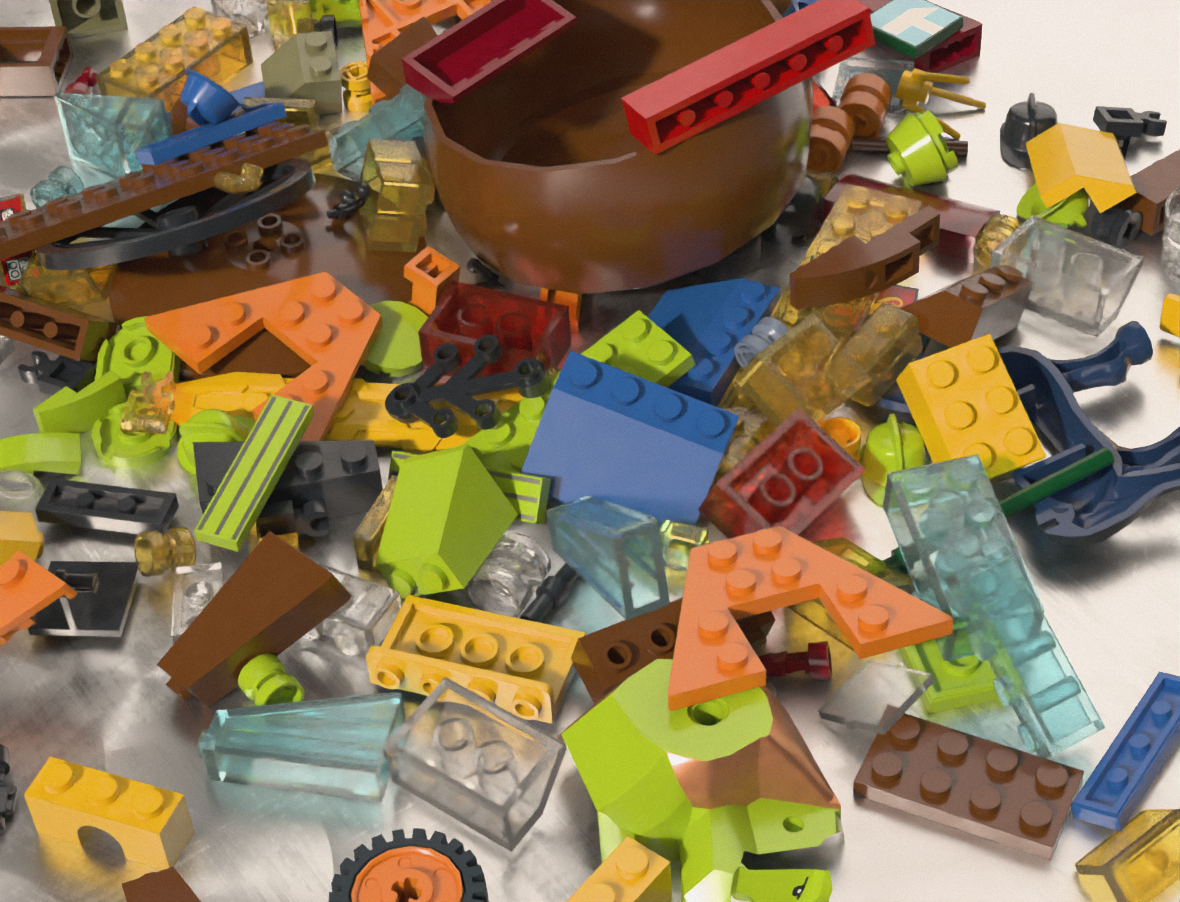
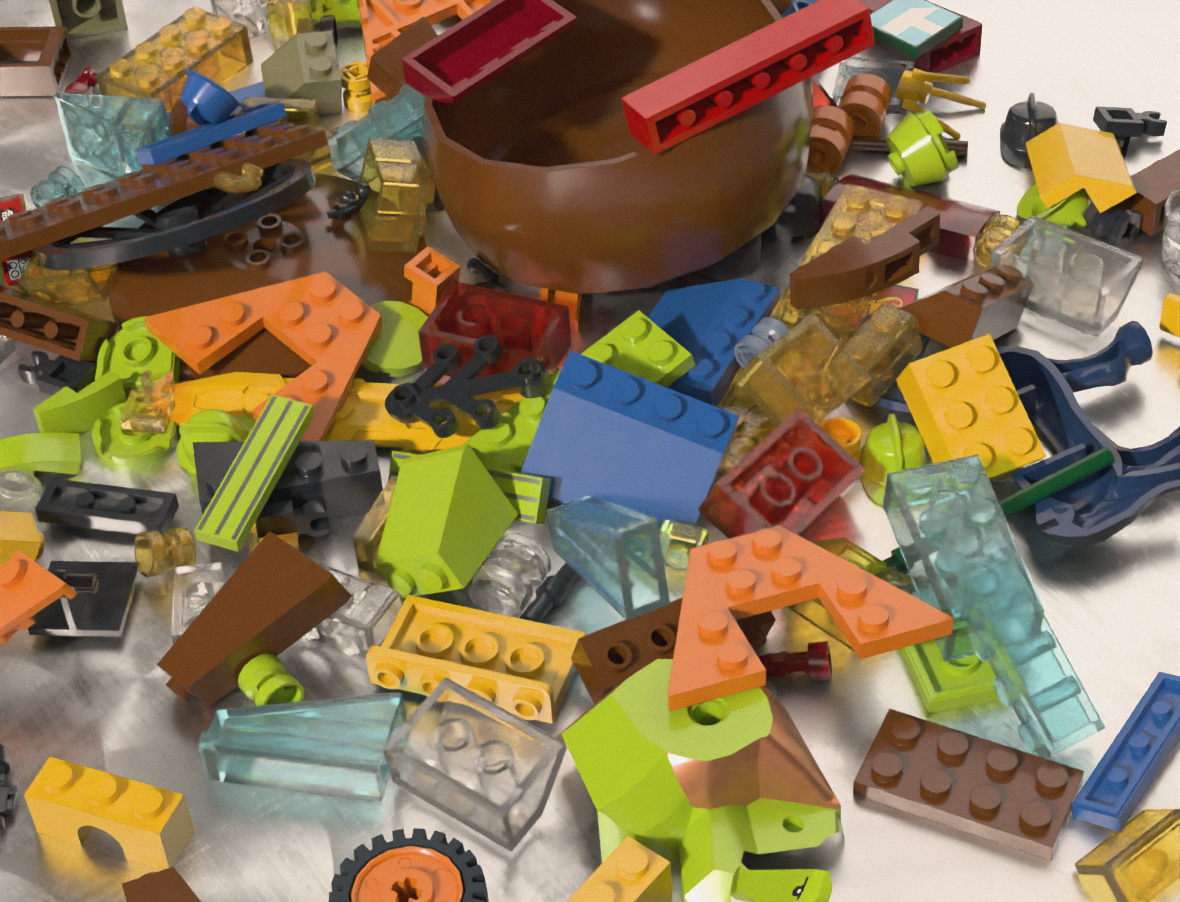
clear piece [818,659,935,735] -> none

